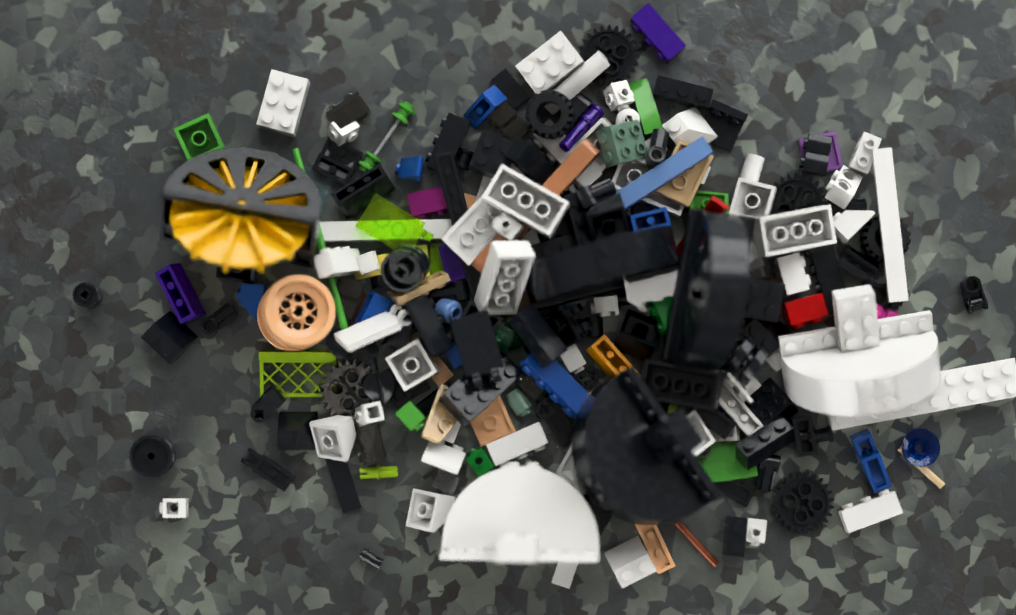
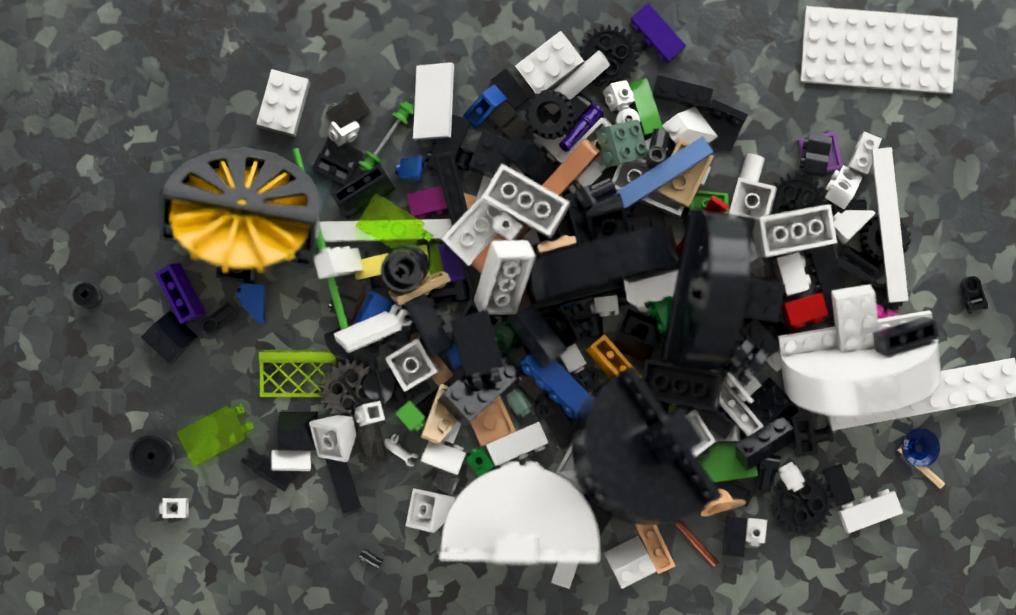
bright green brick [174,113,226,160] -> none
black piece [250,386,286,422] -> none
light nougat wheel [257,274,335,352] -> none
white tile [356,251,380,275] -> none
lime axle [359,465,398,480] -> none
medium blue head [434,298,462,325] -> none
blue brick [627,207,671,232] -> none
blue slope [849,429,892,493] -> none
none -> clear neon green tile [176,404,255,466]
none -> white tile [271,450,311,471]
none -> white piece [384,434,419,467]
none -> white tile [413,62,454,140]
none -> light nougat plate [536,235,577,259]
none -> light nougat piece [701,489,746,517]
none -> white brick [779,462,805,492]
none -> white plate [800,6,958,94]
none -> black tile [823,464,855,506]
none -> black brick [873,317,939,354]

